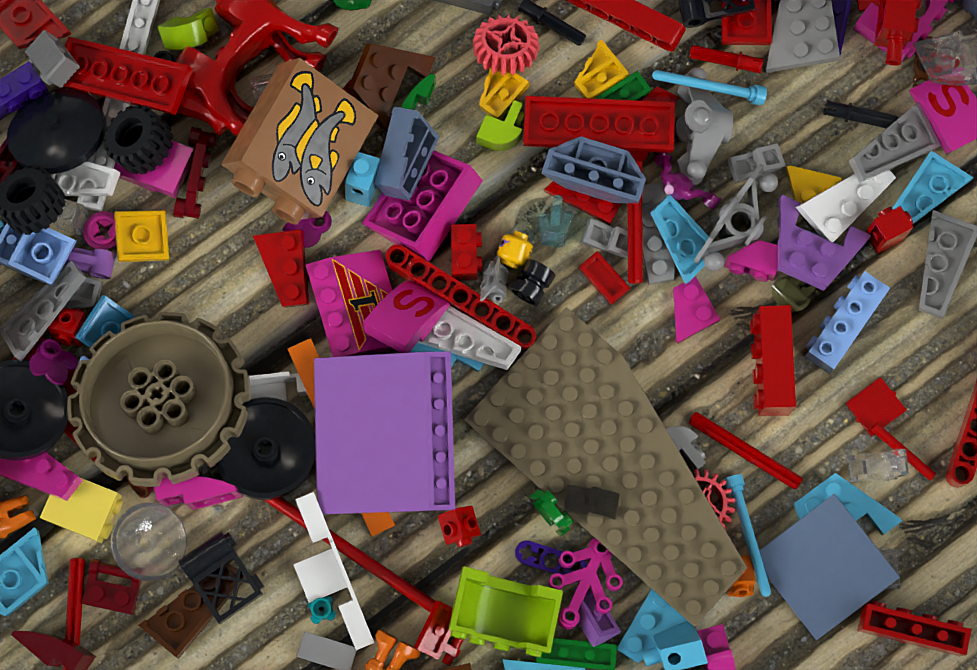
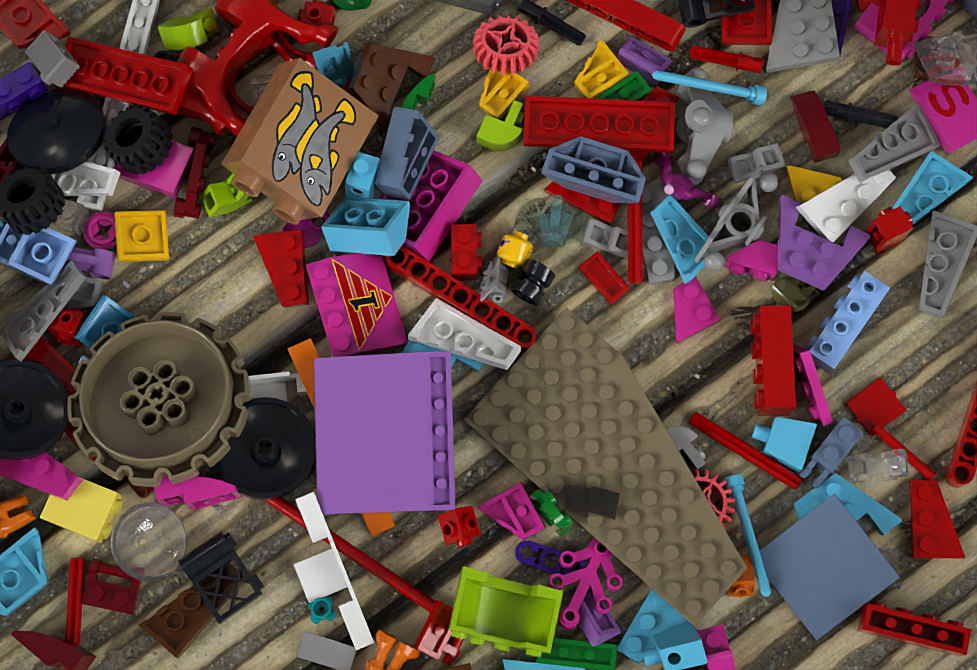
magenta plate [29,339,79,385] -> none
dark pink slope [363,280,451,353] -> none
none -> lime brick [200,173,253,218]
none -> red brick [297,0,336,25]
none -> medium azure plate [312,42,355,86]
none -> medium azure slope [321,197,410,256]
none -> dark pink wing [477,482,546,540]
none -> medium lavender slope [616,36,672,85]
none -> medium azure torso [751,417,817,473]
none -> dark red slope [790,90,841,163]
none -> dark pink wing [793,345,833,426]
none -> sand blue hinge [799,417,864,489]
none -> red wing [909,480,965,559]

